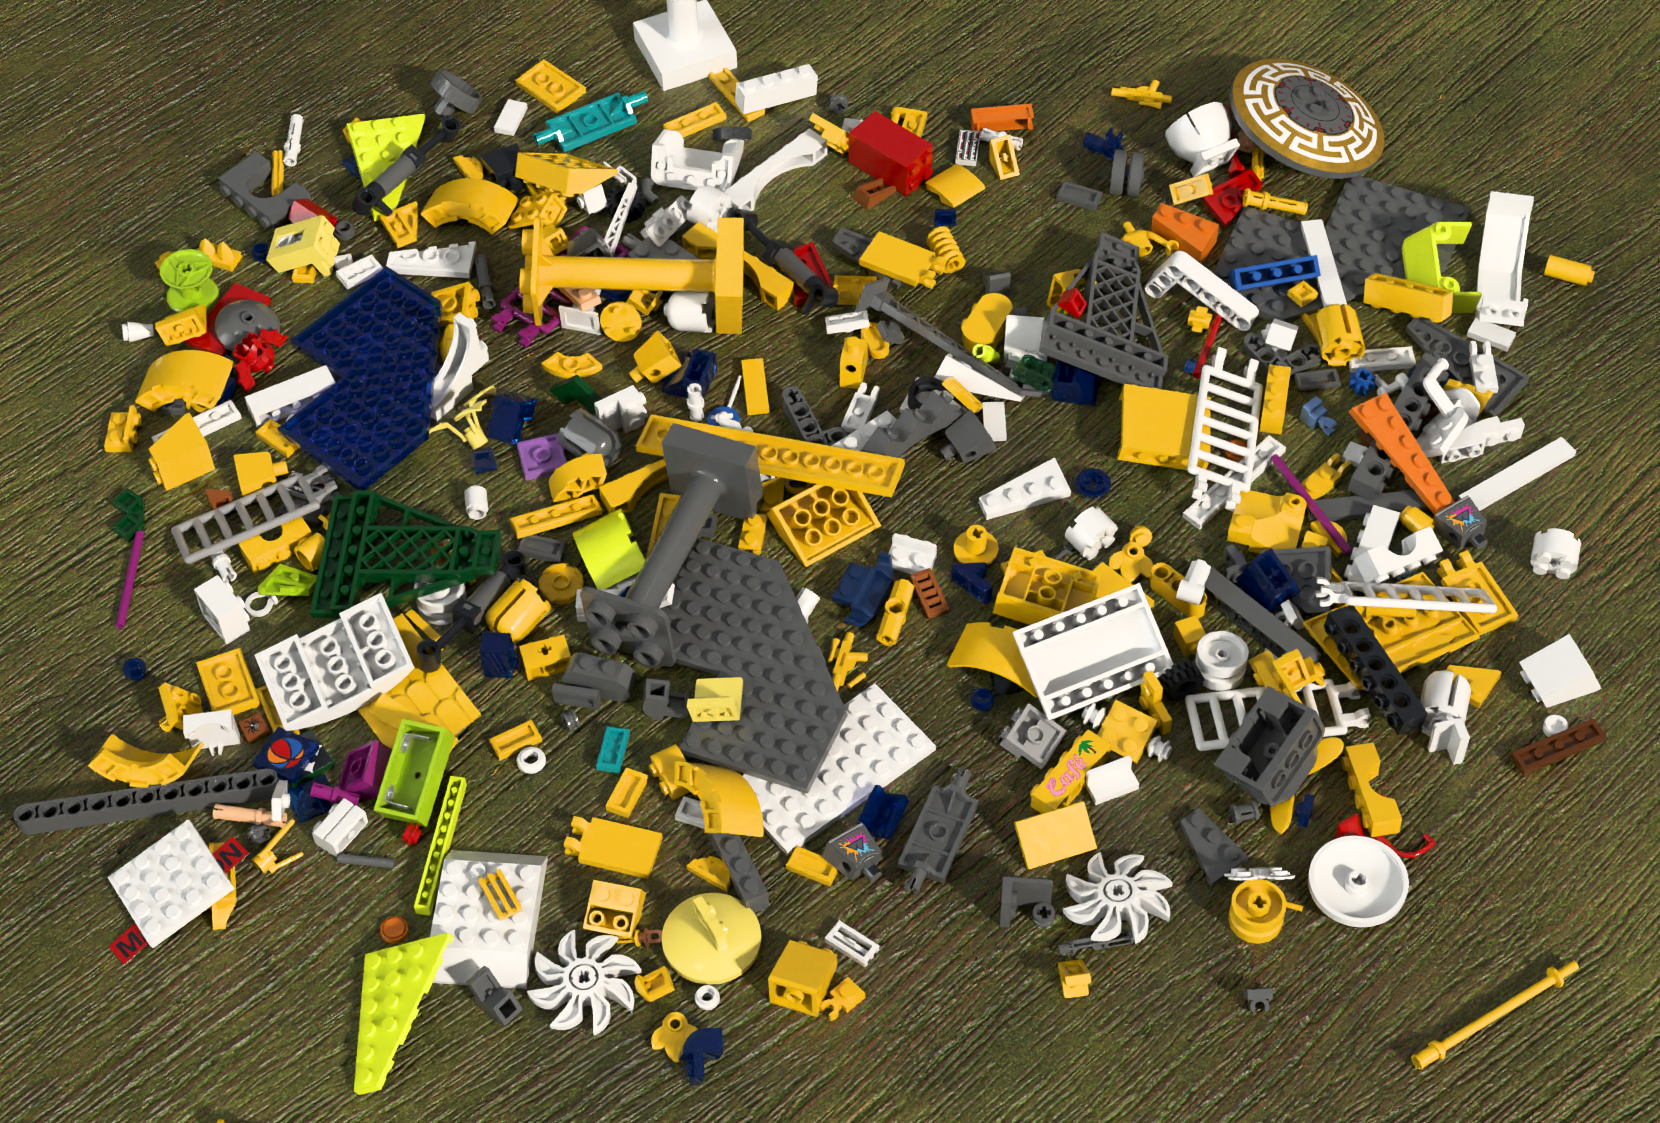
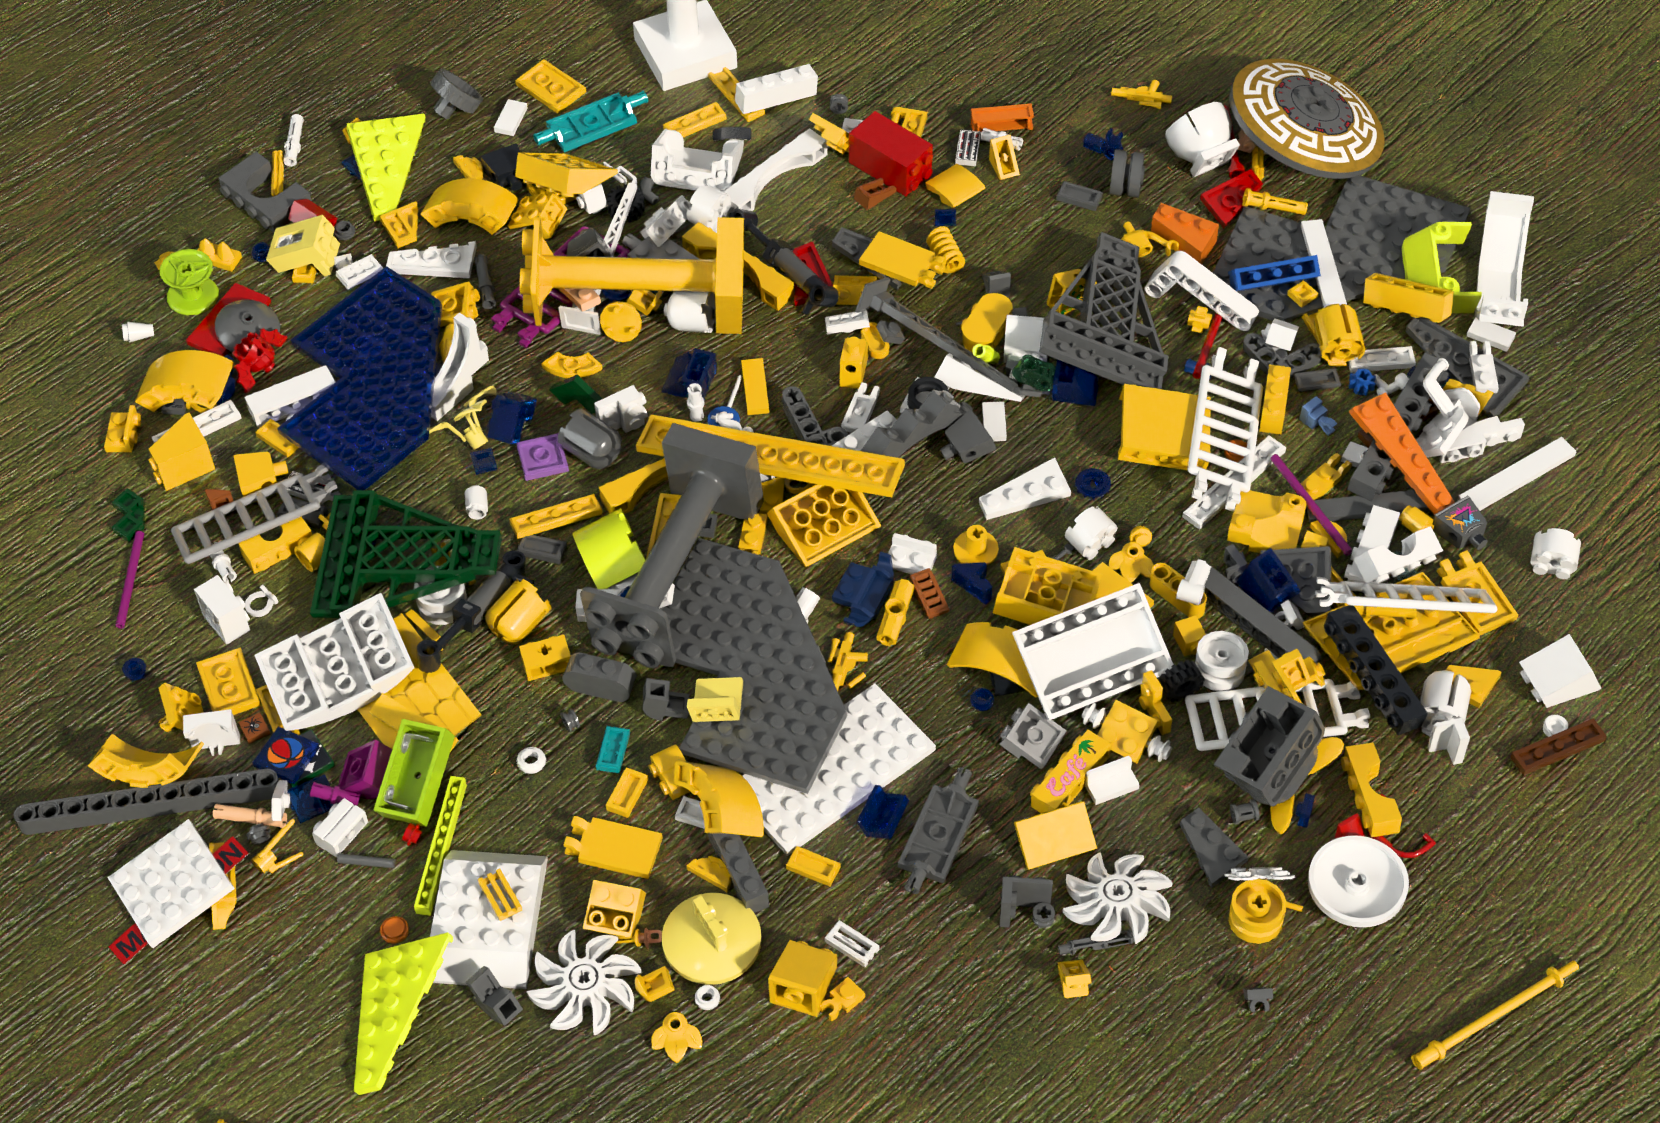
yellow bracket [155,304,206,346] -> none
lime wing [258,564,317,596] -> none
black piece [351,115,461,217] -> none
clear blue brick [480,632,519,679] -> none
yellow tile [489,720,542,761] -> none
yellow tile [538,563,584,605] -> none
yellow brick [542,223,569,256] -> none
yellow brick [548,453,607,502] -> none
dark grey tile [552,683,601,710] -> none
yellow torso [629,331,682,383] -> none
clear blue brick [678,1028,723,1085] -> none
dark grey torso [822,823,882,882] -> none
yellow tile [942,376,983,413] -> none
red slope [1057,288,1087,318] -> none
yellow tile [1169,174,1213,205] -> none
yellow brick [1544,255,1595,286] -> none

